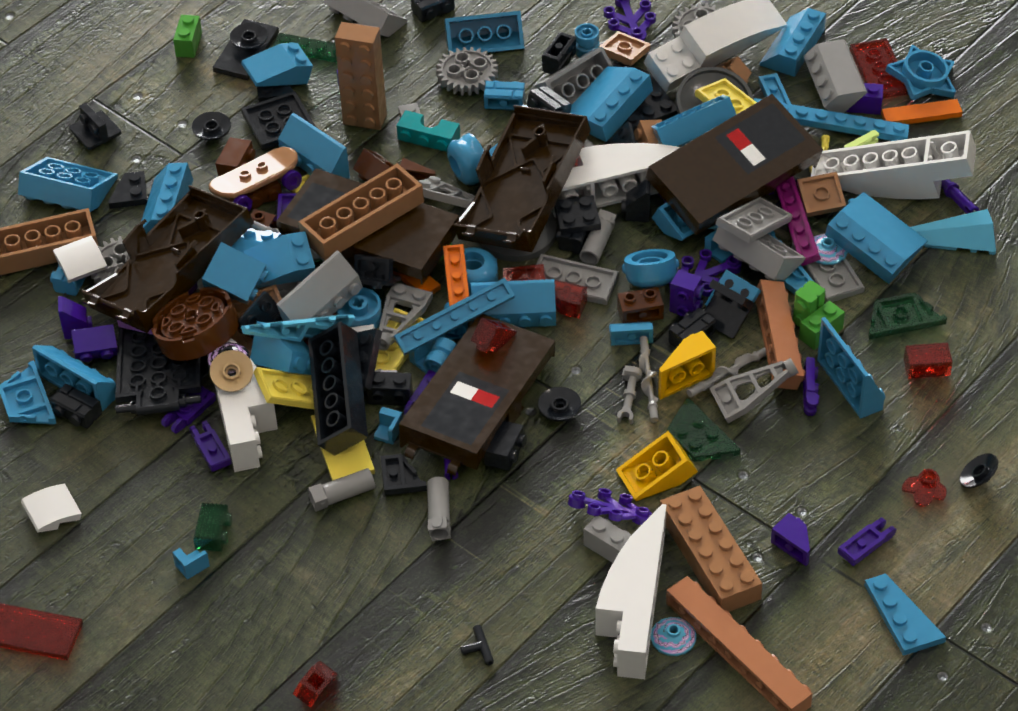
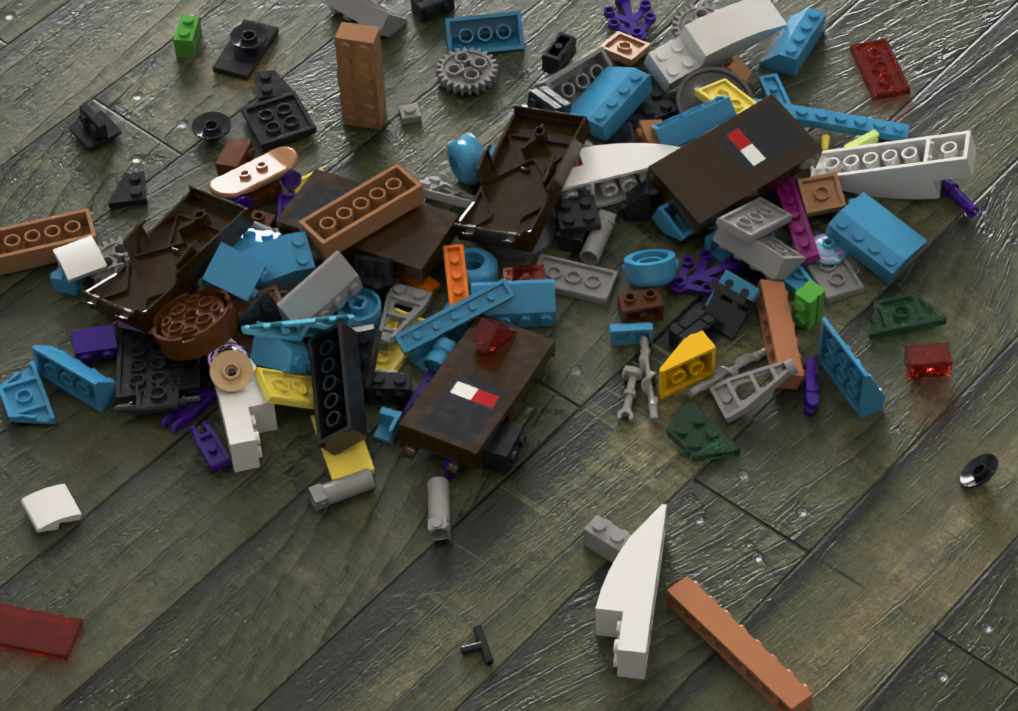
dark azure slope [18,157,118,212] -> none
black brick [50,384,102,429] -> none
dark purple slope [58,296,93,340] -> none
dark azure slope [141,163,193,234] -> none
dark azure panel [172,548,210,580] -> none
clear green brick [193,502,232,552] -> none
dark azure slope [241,42,313,87] -> none
clear green plate [273,33,337,63] -> none
dark azure slope [278,113,350,179] -> none
clear red slope [293,661,338,708] -> none
reddish brown brick [353,149,393,181] -> none
black wing [380,454,427,495] -> none
teal arch [396,110,460,152] -> none
reddish brown piece [400,158,436,180] -> none
dark azure brick [484,80,525,110] -> none
black dish [538,387,581,421] -> none
clear red slope [548,278,587,319] -> none
dark purple plant [568,488,652,525] -> none
dark azure wheel [575,23,599,58] -> none
yellow slope [616,431,698,501] -> none
dish [651,617,696,656] -> none
medium nougat brick [660,485,762,612] -> none
dark purple brick [670,270,704,316] -> none
dark purple slope [771,513,810,566] -> none
bright green brick [799,301,845,350] -> none
light grey slope [803,39,868,113] -> none
dark purple hinge [837,518,897,566] -> none
dark purple slope [846,83,883,115] -> none
dark azure wing [864,574,946,656] -> none
orange tile [881,99,963,124] -> none
dark azure plate [885,45,956,100] -> none
clear red plate [902,469,947,507] -> none
medium azure wedge [910,209,996,255] -> none

